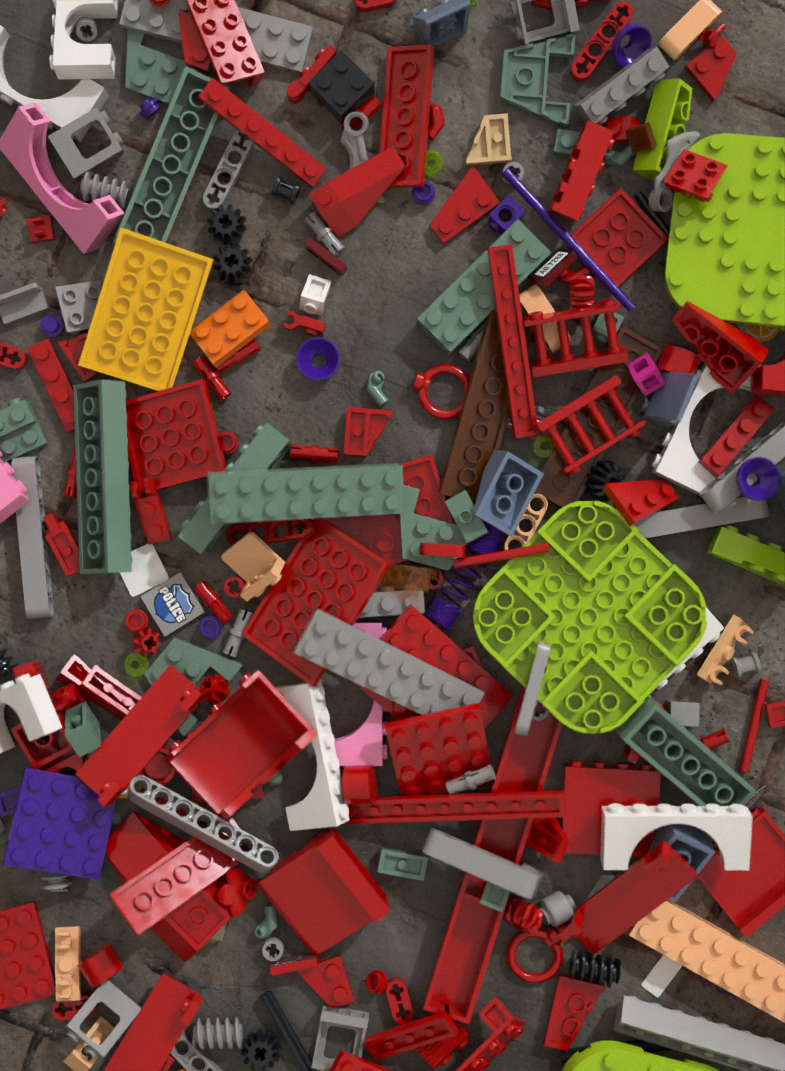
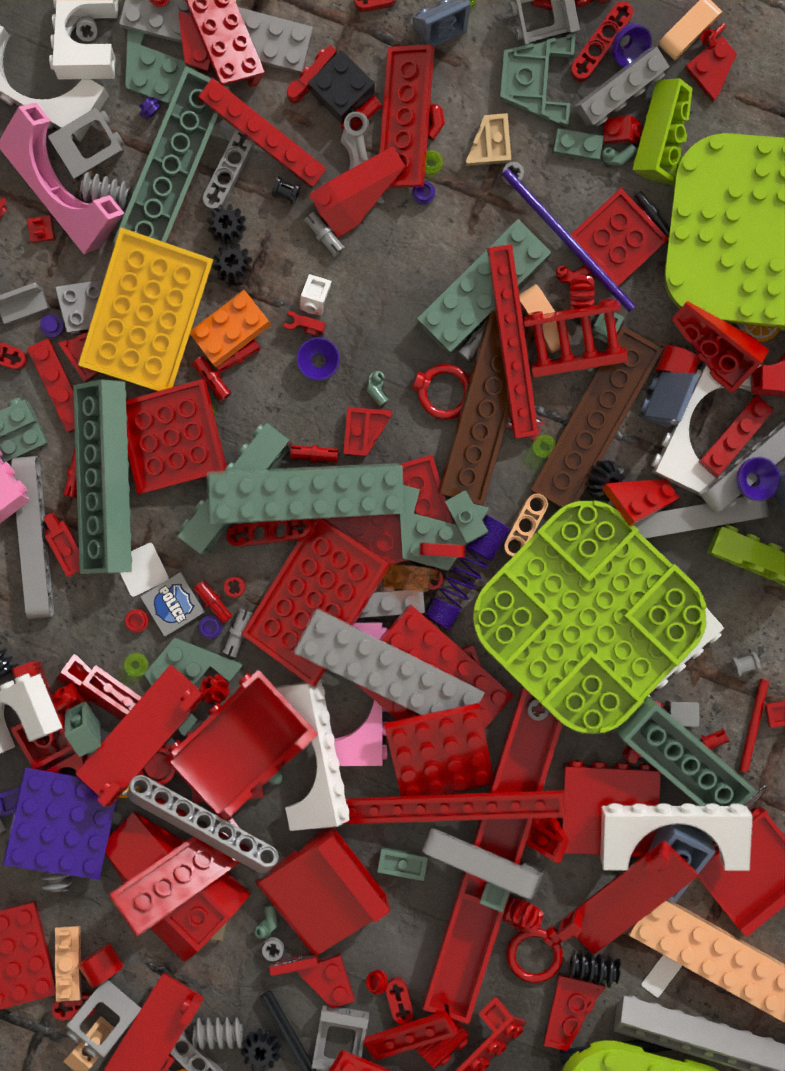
red hinge [130,477,172,545] -> none
red gear [130,627,162,657] -> none
red plate [217,868,257,917] -> none
red plate [219,431,239,455] -> none
light nougat bracket [221,532,285,602] -> none
dark red tile [304,237,347,276] -> none
red piece [342,765,377,805] -> none
red wing [429,165,500,245] -> none
light grey pin [446,765,496,794] -> none
red bar [453,543,550,569] -> none
sand blue slope [473,450,544,537] -> none
dark purple brick [487,195,525,235] -> none
light grey beam [514,642,551,737] -> none
tile [528,248,578,287] -> none
red fence [532,375,646,475] -> none
light grey head [538,891,575,927] -> none
red wedge [547,120,615,222] -> none
reddish brown plate [625,123,657,153] -> none
dark pink brick [627,352,666,396] -> none
light grey piece [649,131,700,212] -> none
red hinge [663,149,728,203] -> none
light nougat plate [697,614,754,685] -> none

